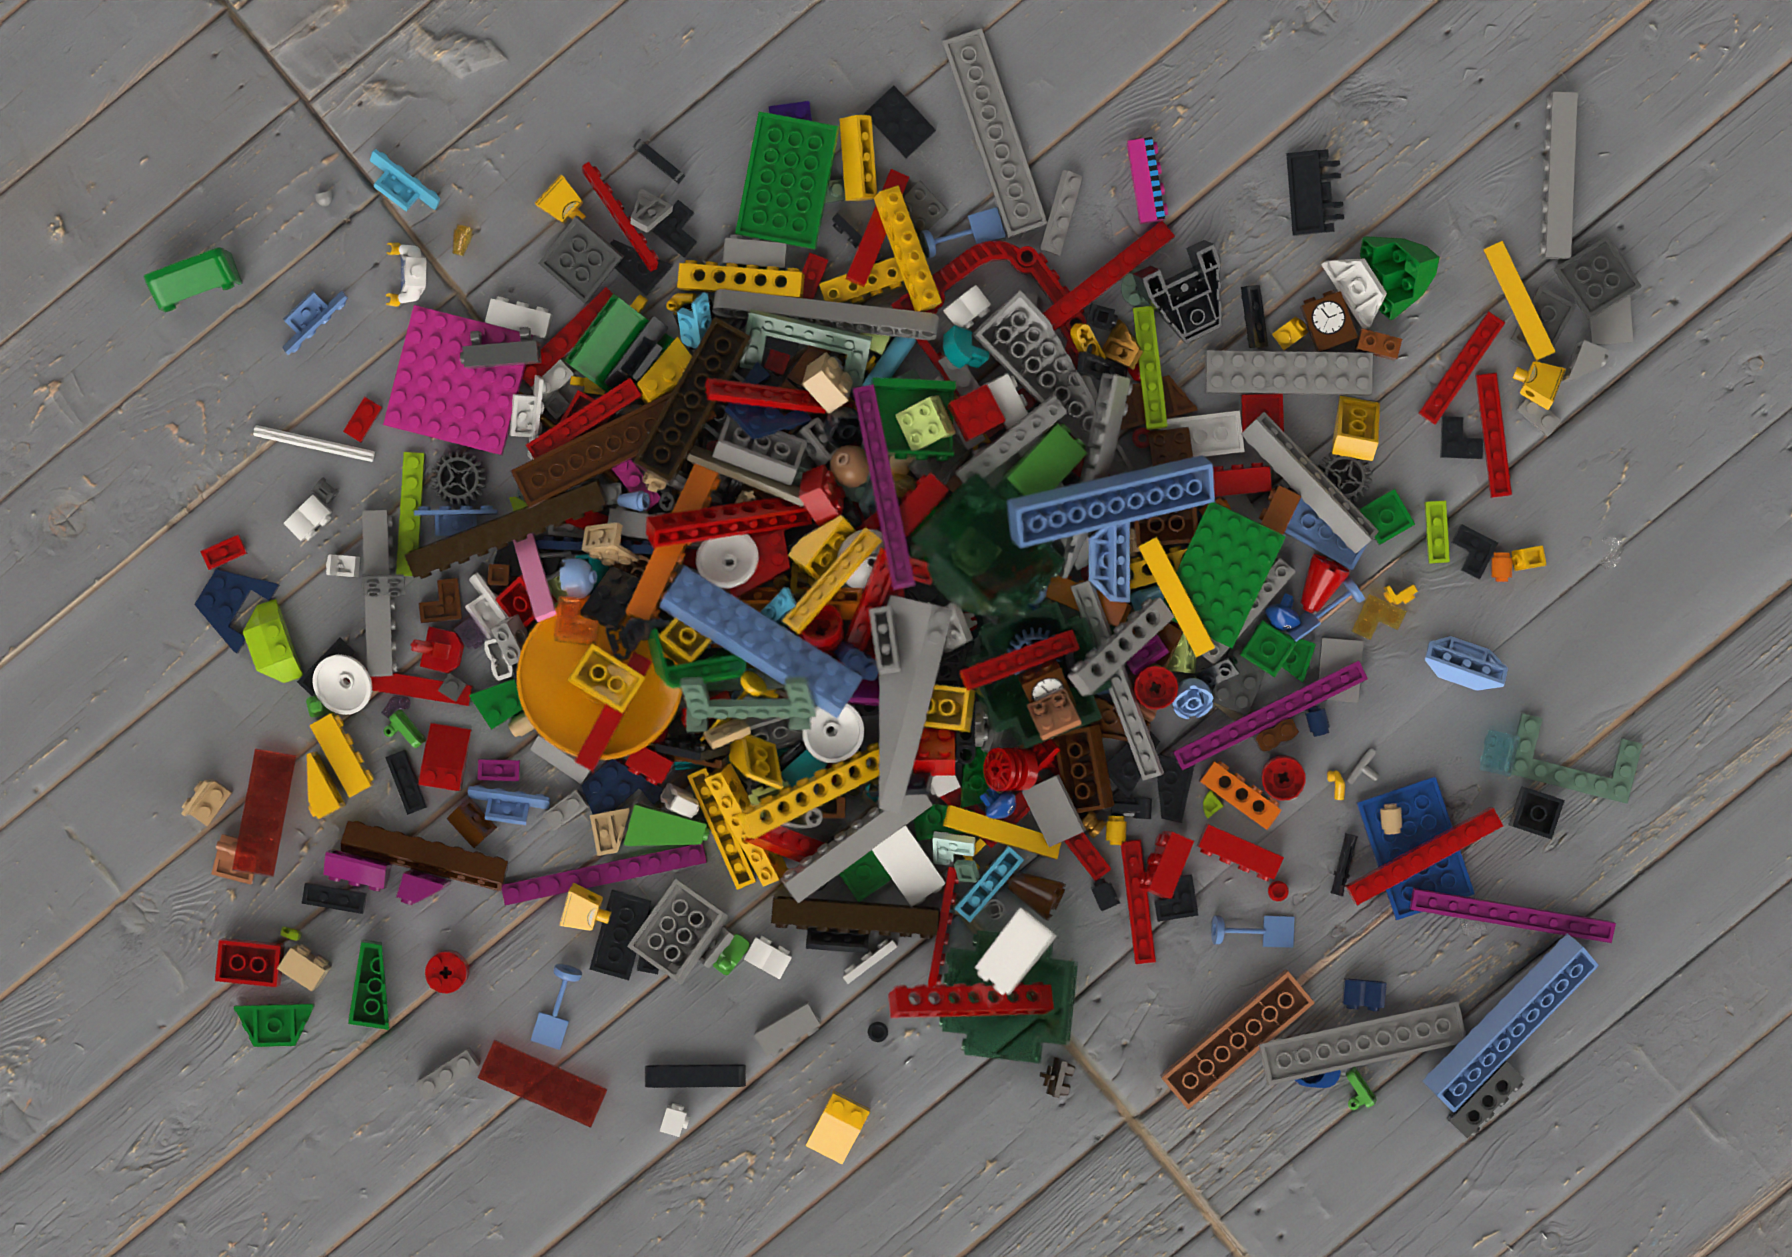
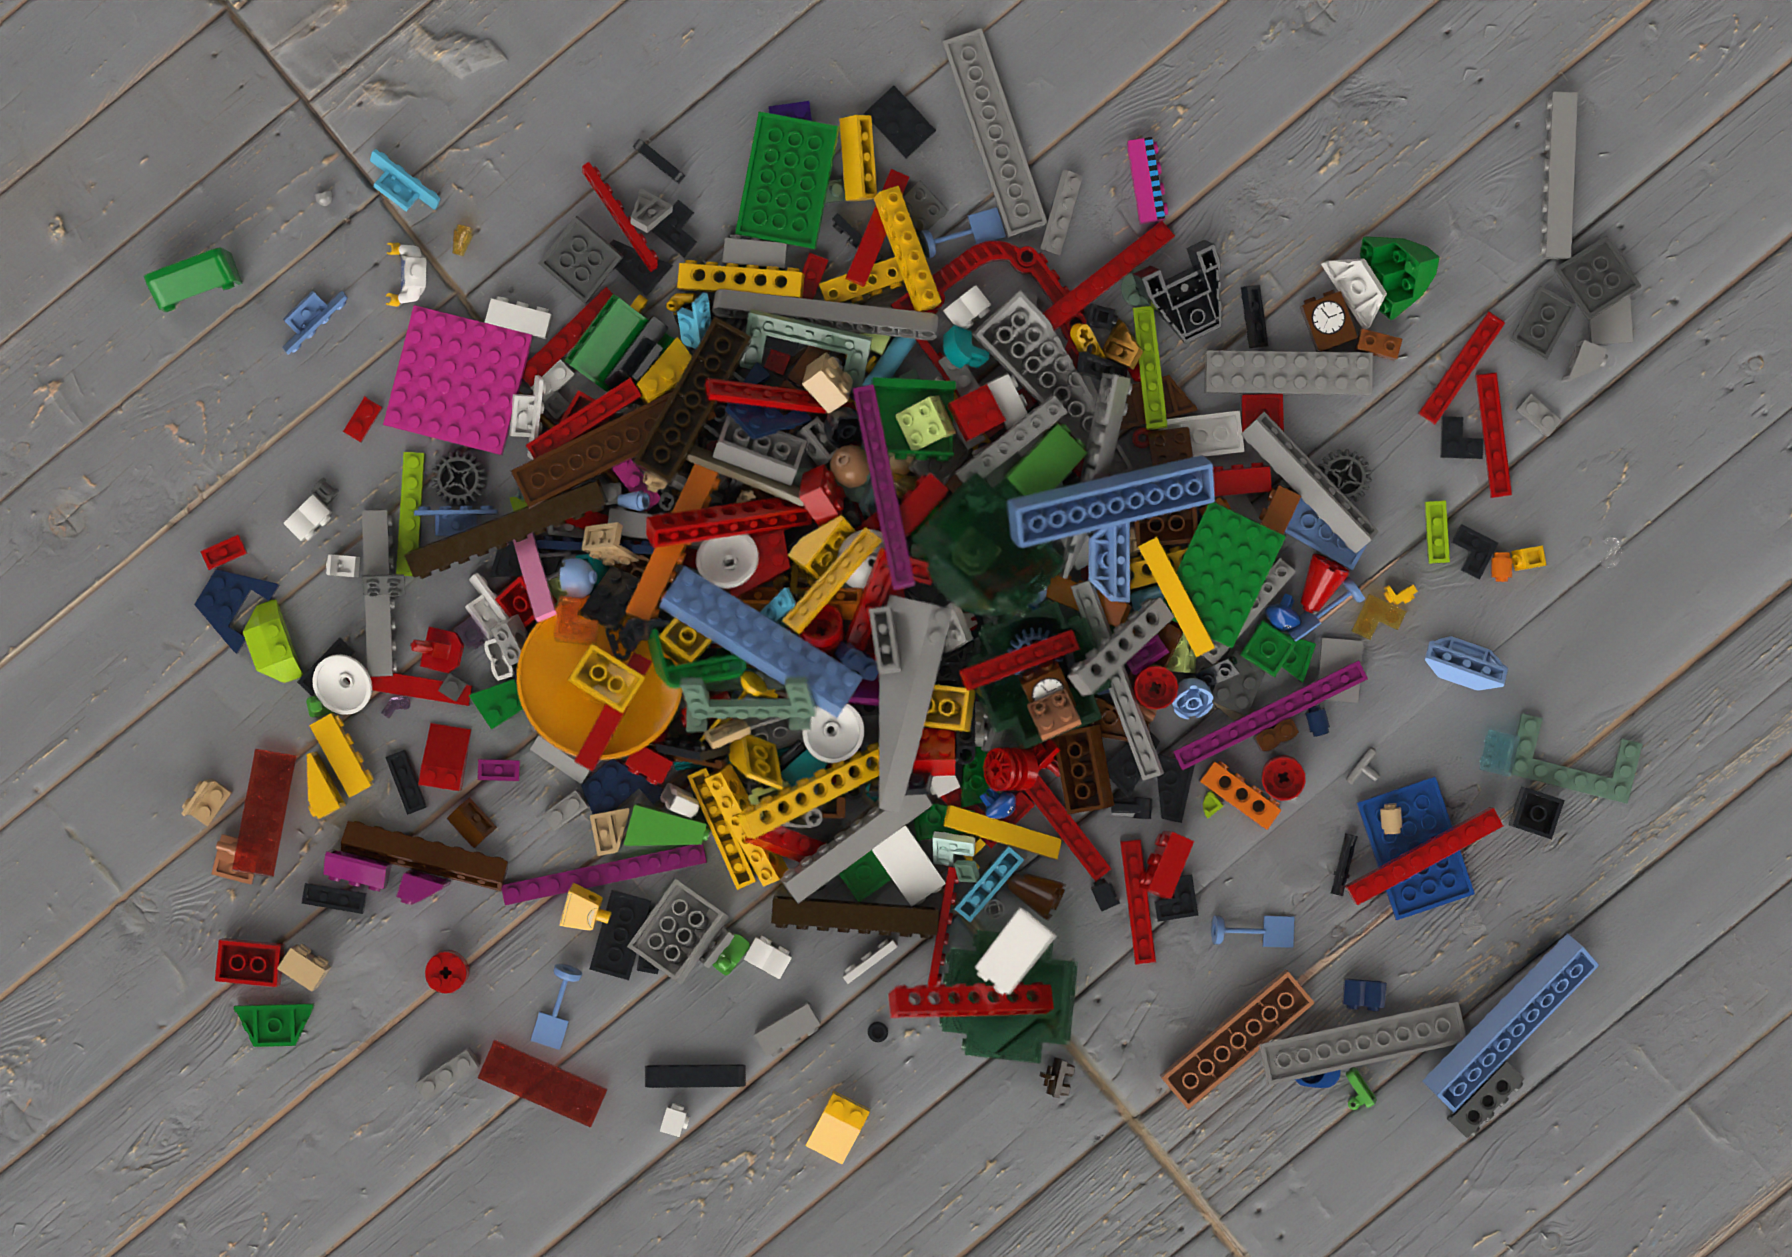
white axle [253,425,375,462] -> none
lime tile [280,926,302,941] -> none
green wedge [348,939,389,1030] -> none
bright green piece [384,709,426,748] -> none
reddish brown plate [419,578,463,623] -> none
dark grey brick [460,327,542,369] -> none
medium blue bracket [468,785,551,825] -> none
reddish brown plate [488,564,510,586] -> none
tan brick [508,712,535,737] -> none
yellow torso [535,175,586,224] -> none
yellow plate [570,376,605,395] -> none
black plate [806,928,869,953] -> none
light grey tile [1022,774,1086,847] -> none
pearl gold wheel [1081,811,1107,839] -> none
yellow brick [1105,816,1127,845] -> none
red brick [1197,823,1284,881] -> none
red plate [1268,881,1289,901] -> none
yellow bracket [1272,316,1308,350] -> none
black hinge [1286,149,1344,236] -> none
yellow arm [1327,770,1345,800] -> none
yellow slope [1332,396,1380,461] -> none
green plate [1358,489,1415,545] -> none
magenta plate [1410,888,1616,943] -> none
yellow tile [1483,241,1555,361] -> none
yellow torso [1512,361,1566,410] -> none

